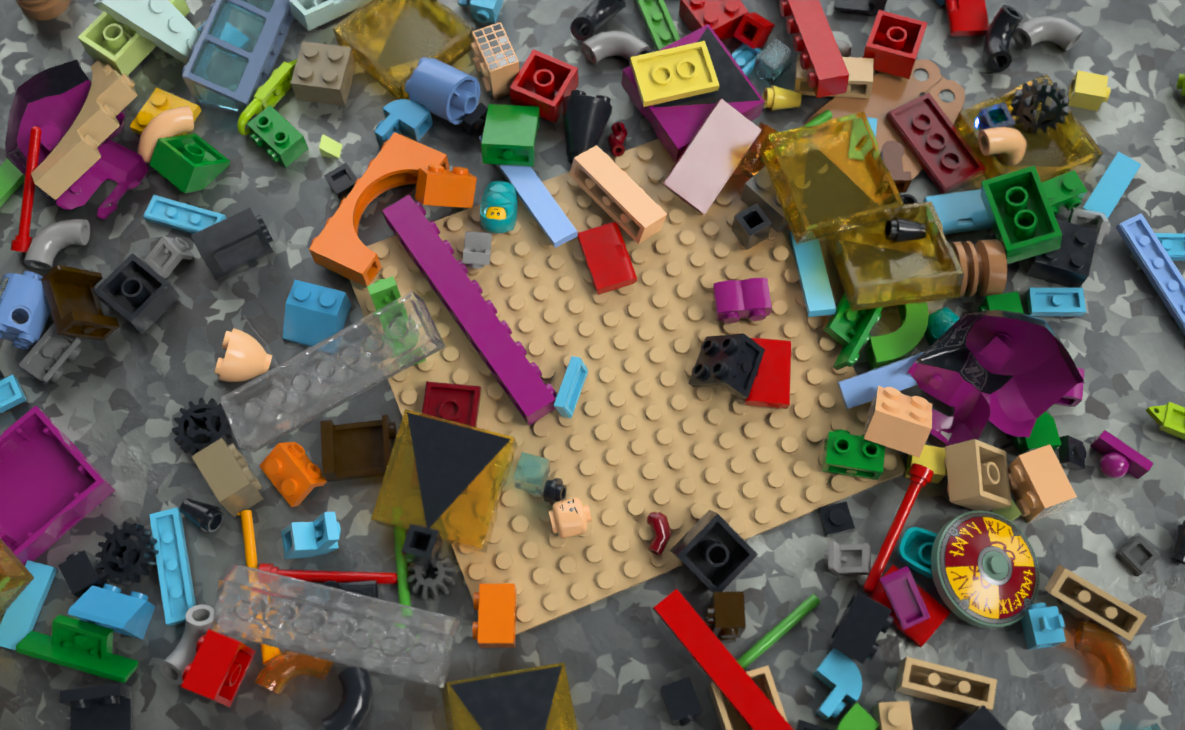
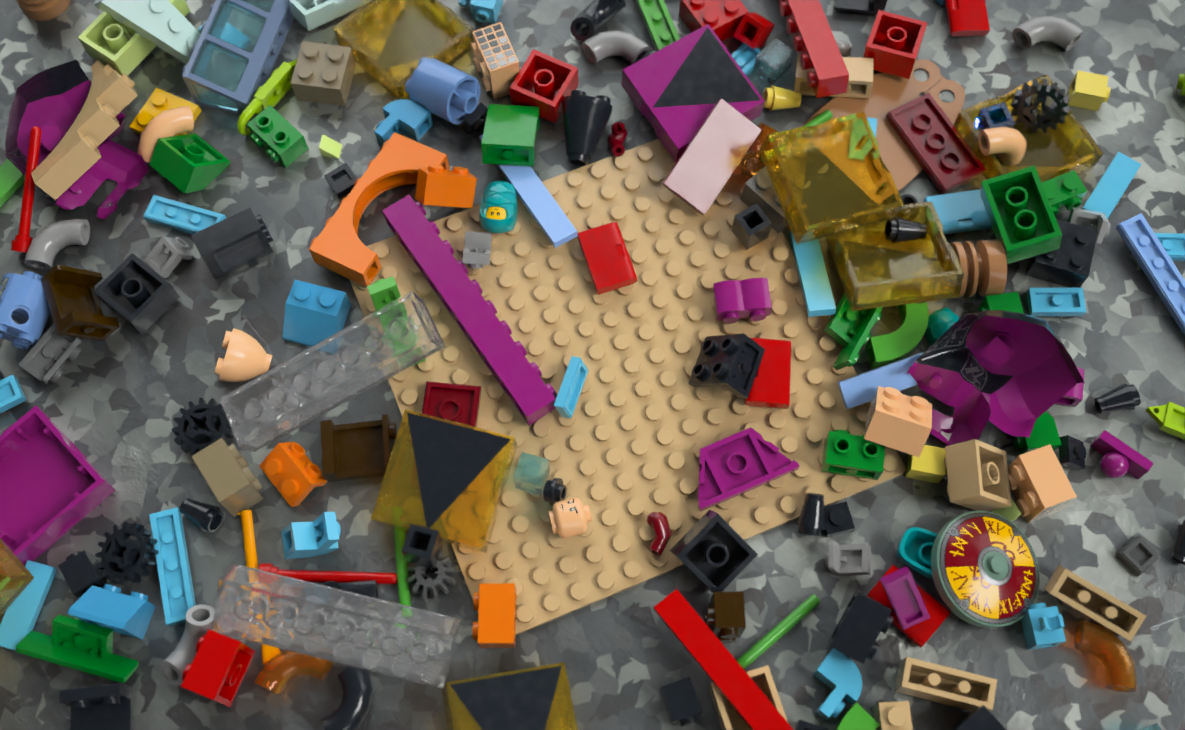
light nougat brick [569,145,667,244] -> none
light yellow plate [630,41,719,107] -> none
red piece [863,463,934,594] -> none
reddish brown leg [877,141,912,193] -> none
black cylinder [983,4,1023,73] -> none
none -> magenta wing [698,427,800,512]
none -> black cone [797,492,825,536]
none -> black cone [1094,383,1141,414]

